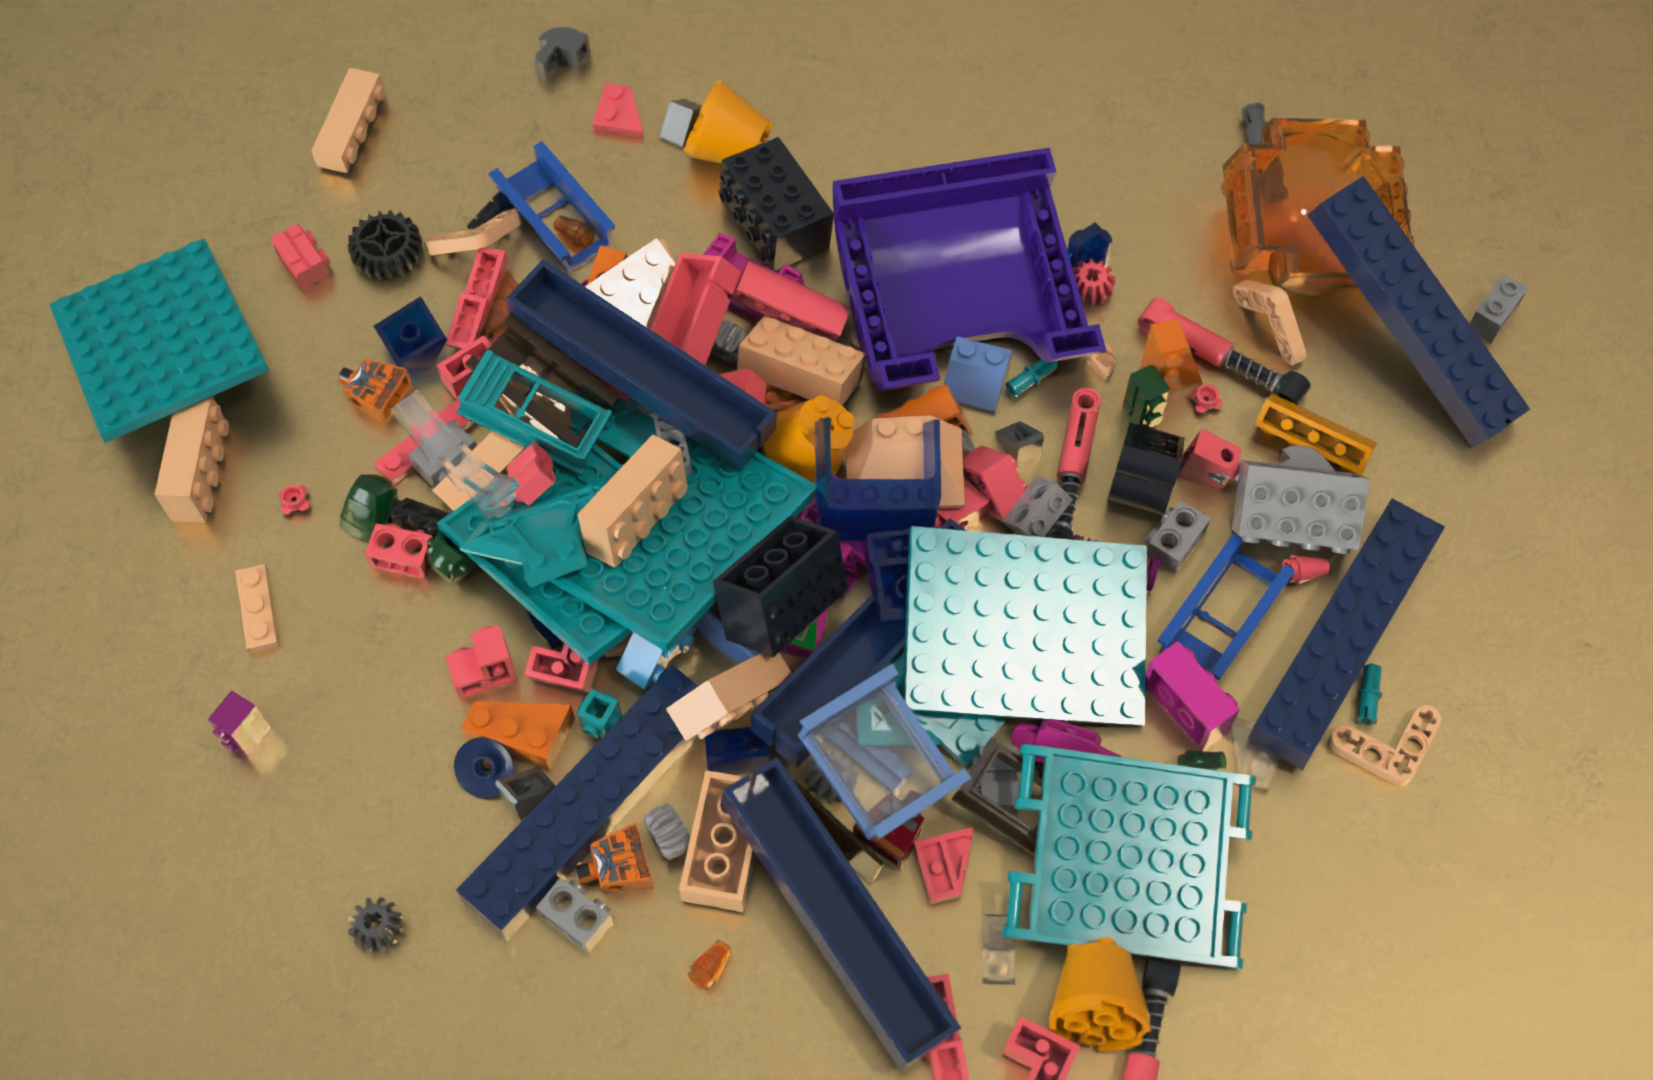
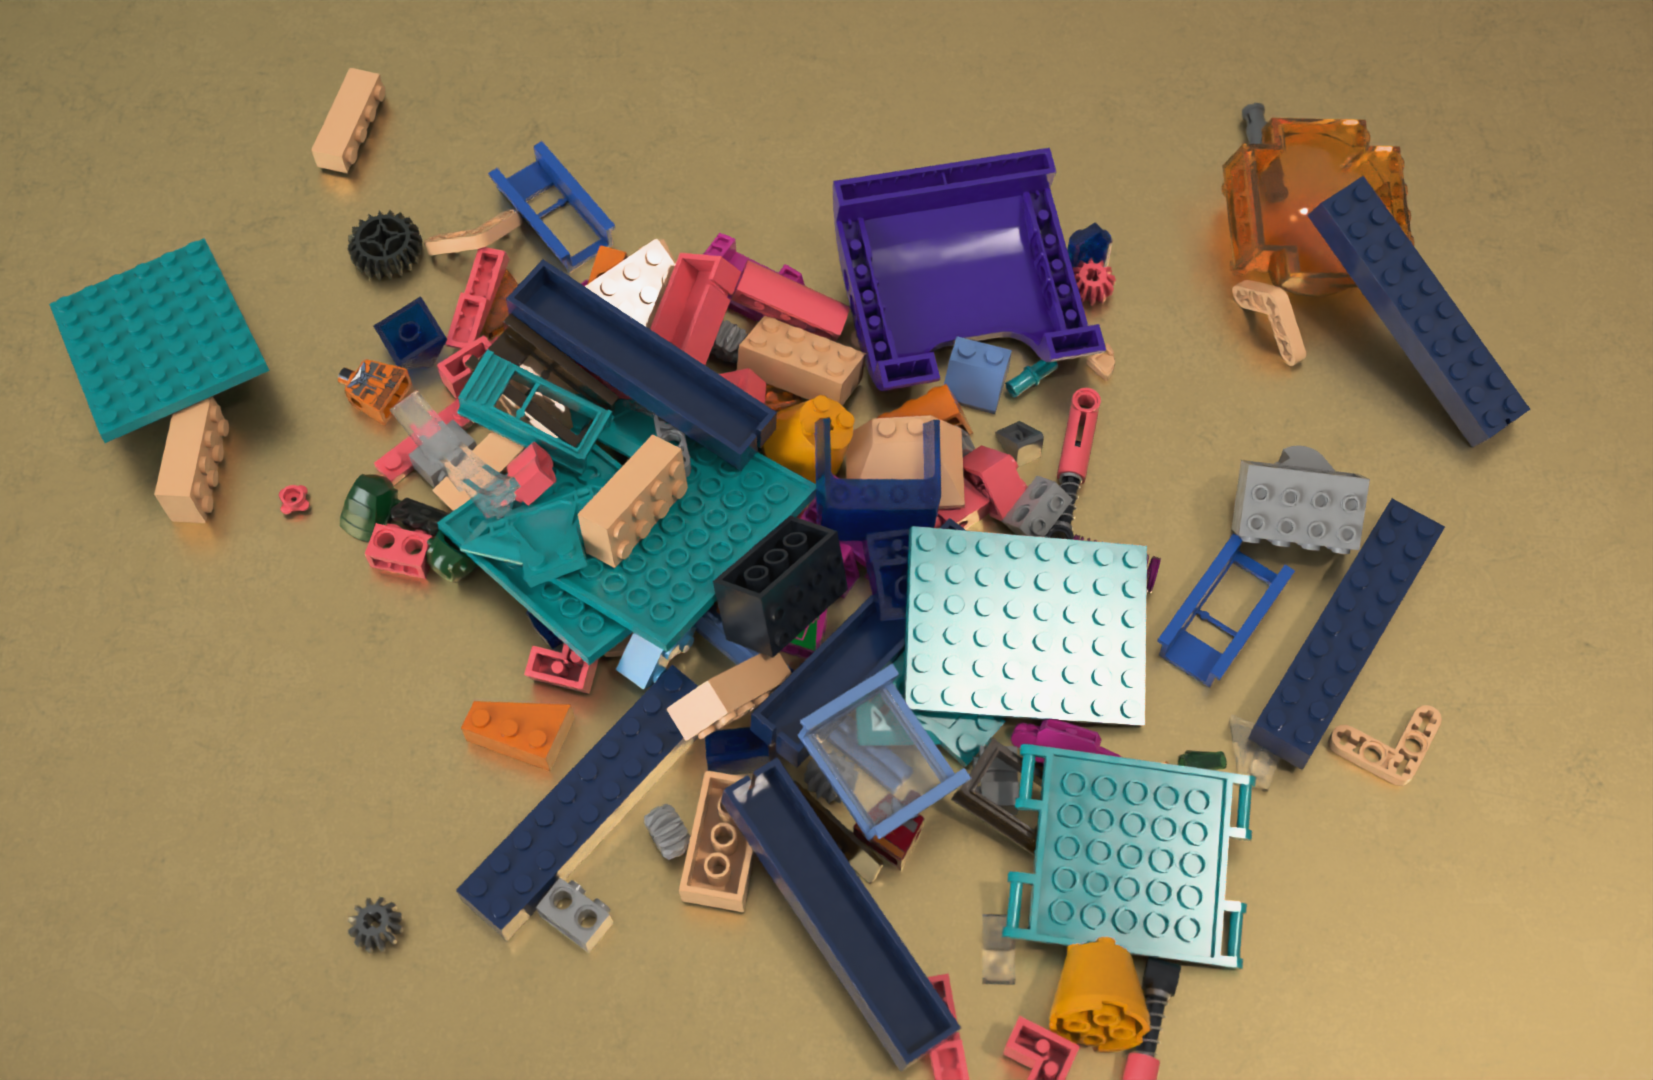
magenta brick [208,690,271,757] -> none
light nougat plate [235,564,279,654] -> none
coral brick [270,223,330,290] -> none
coral brick [446,625,518,699] -> none
dark blue dish [454,737,514,798] -> none
black axle [467,192,510,230] -> none
dark grey slope [495,767,556,820] -> none
dark grey brick [534,27,591,81] -> none
clear orange cone [554,215,594,248] -> none
torso [576,823,654,894] -> none
teal brick [577,688,622,739] -> none
coral wing [592,82,643,138] -> none
slope [660,99,702,149] -> none
light orange cone [683,80,774,164] -> none
clear orange cone [688,940,732,990] -> none
black brick [718,137,834,271] -> none
coral wing [914,827,973,905] -> none
black brick [1107,422,1185,516] -> none
dark green brick [1123,365,1170,427] -> none
piece [1137,297,1311,406] -> none
orange wedge [1140,319,1203,396] -> none
light grey brick [1145,500,1211,574] -> none
dark pink brick [1145,641,1240,752] -> none
coral torso [1177,429,1242,489] -> none
coral plate [1190,384,1223,413] -> none
light orange brick [1254,393,1377,475] -> none
coral cone [1282,555,1329,585] -> none
teal axle [1357,663,1382,725] -> none
light grey brick [1470,274,1528,344] -> none

